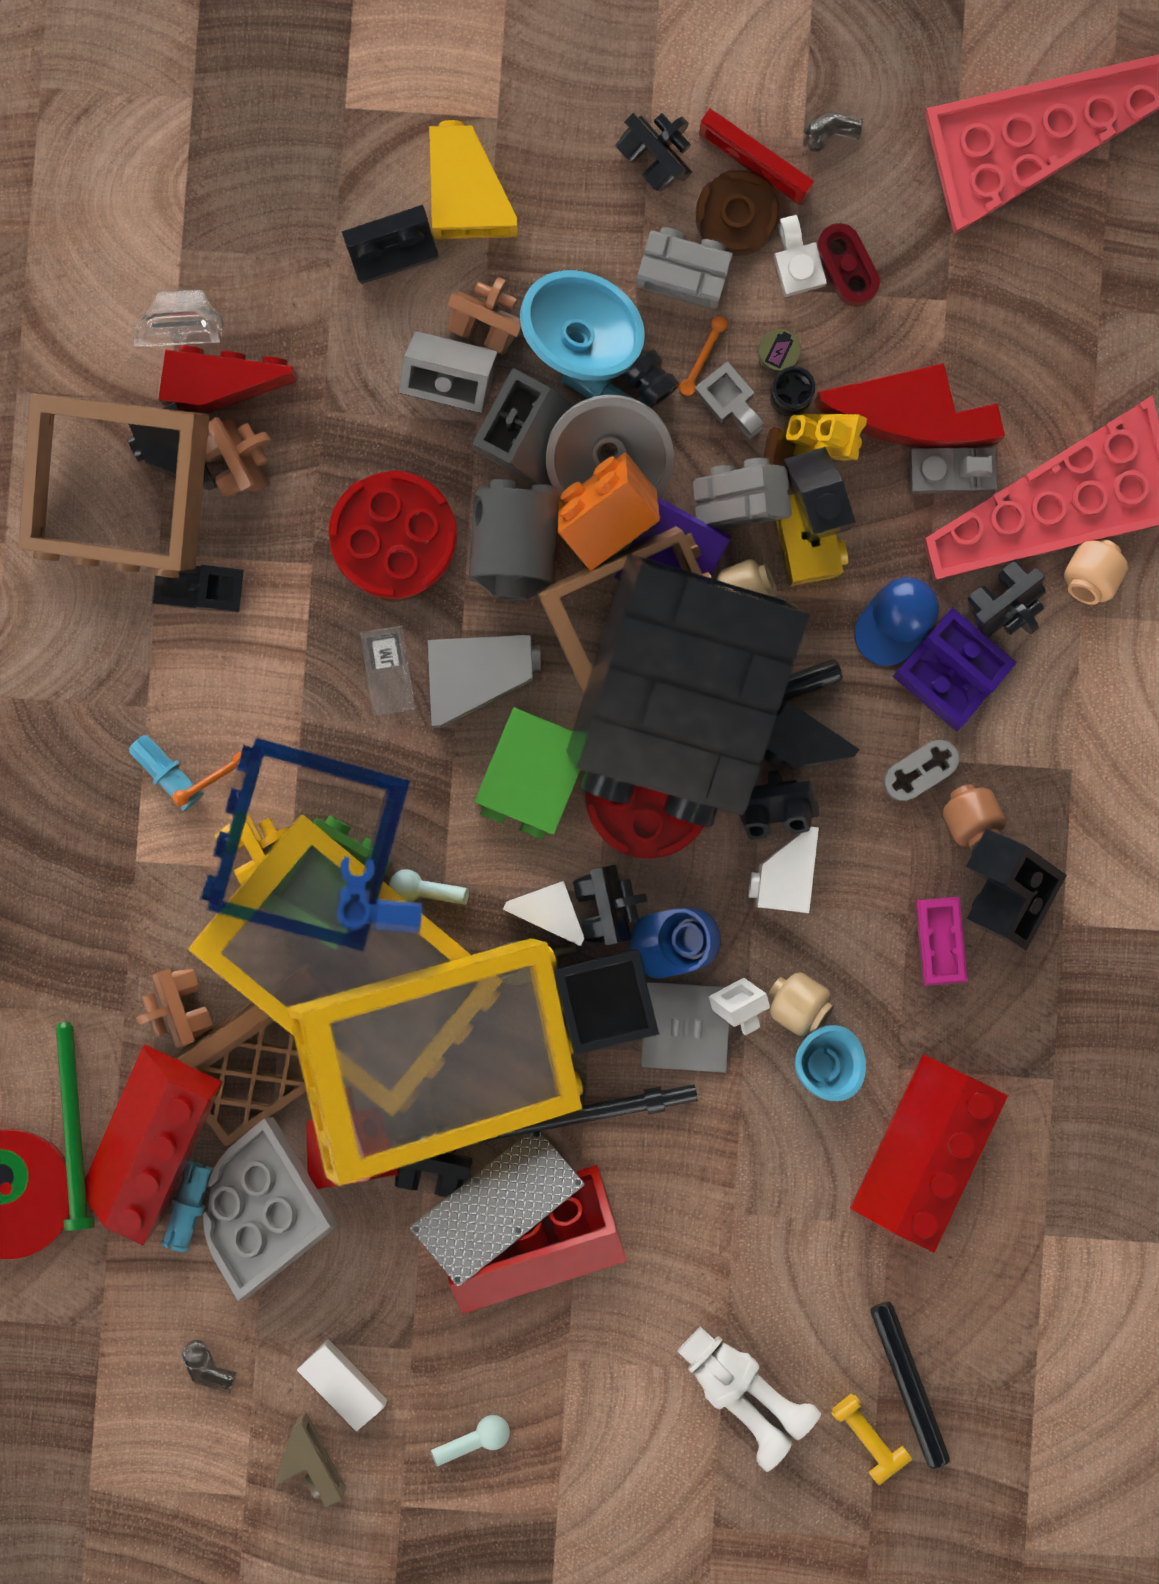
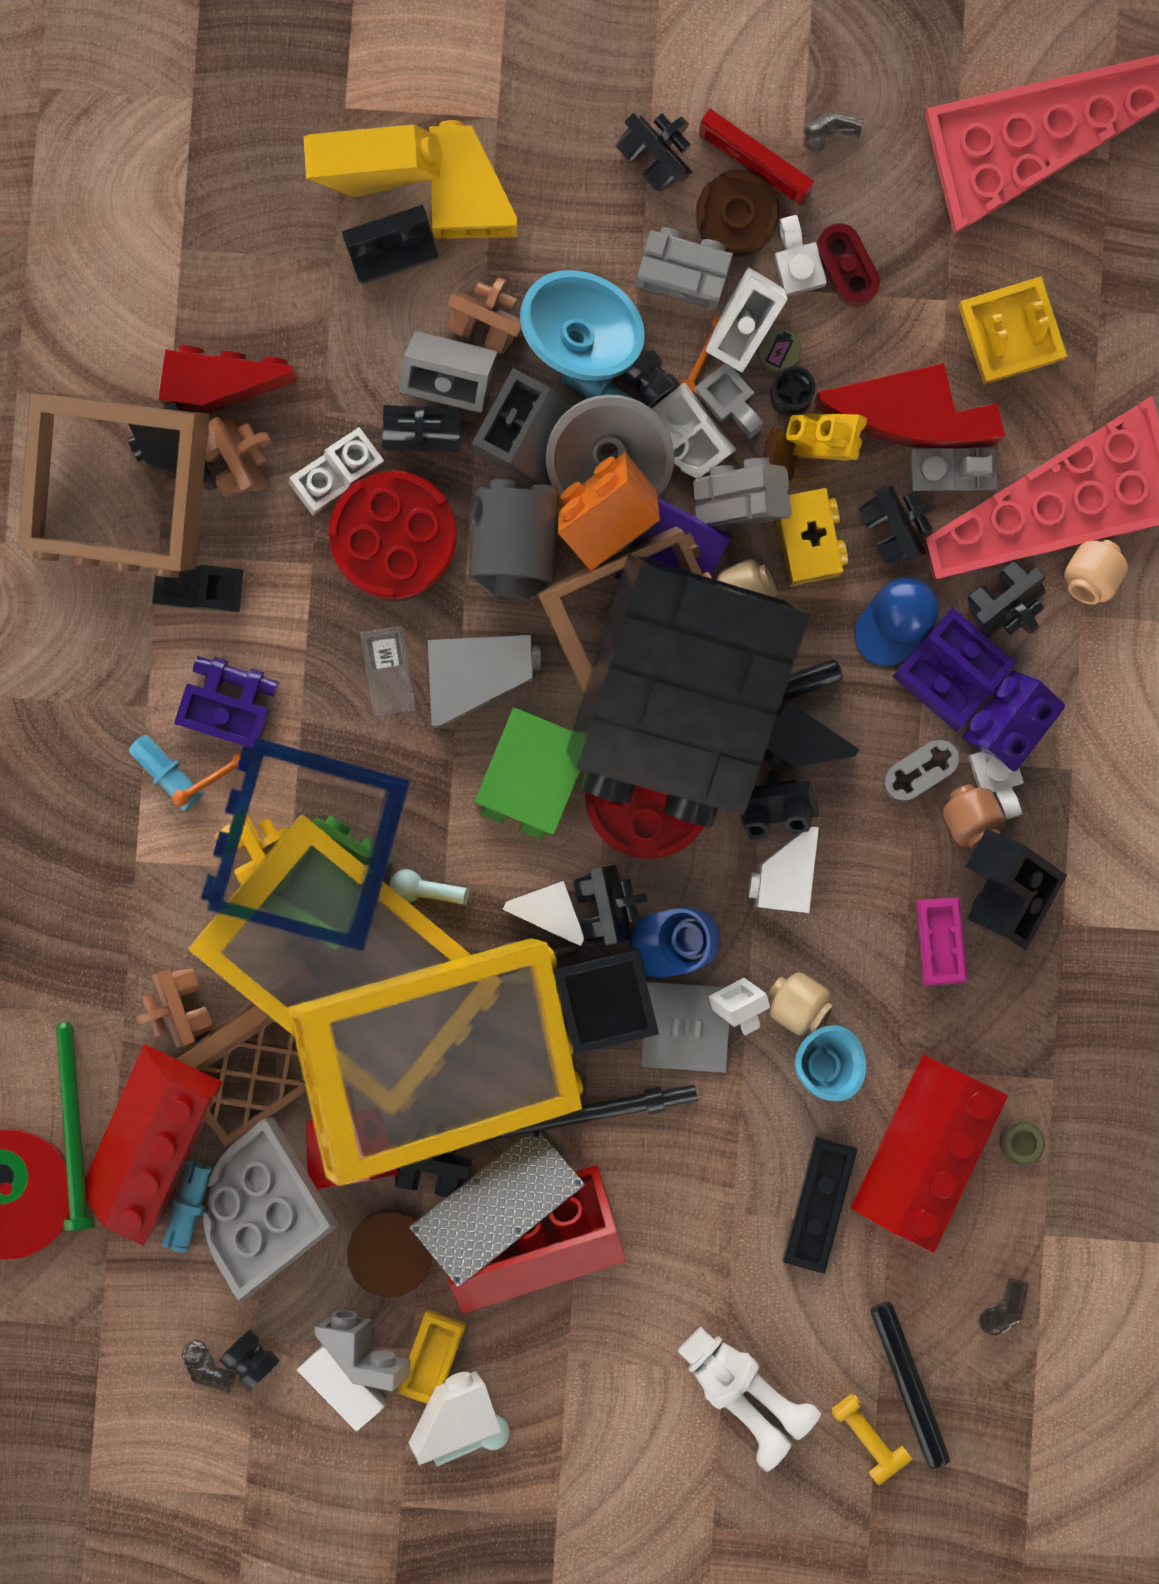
clear slope [132,289,224,347] -> none
dark tan slope [275,1412,346,1508] -> none
blue bar [336,857,422,934] -> none
black slope [783,447,856,542] -> none
none -> dark purple plate [174,656,279,750]
none -> black wheel [219,1329,280,1391]
none -> white slope [288,427,384,516]
none -> yellow slope [303,124,441,198]
none -> light grey slope [315,1310,411,1391]
none -> reddish brown tile [347,1210,433,1298]
none -> black hips [382,405,461,452]
none -> yellow tile [397,1309,466,1404]
none -> white slope [409,1371,501,1465]
none -> white slope [652,383,737,478]
none -> white slope [706,267,787,373]
none -> black tile [782,1136,858,1274]
none -> black hips [859,485,936,564]
none -> yellow plate [958,276,1067,385]
none -> dark purple bracket [962,670,1065,772]
none -> white plate [968,751,1024,820]
none -> clear smoke arm [979,1279,1029,1335]
none -> olive tile [1000,1120,1045,1165]

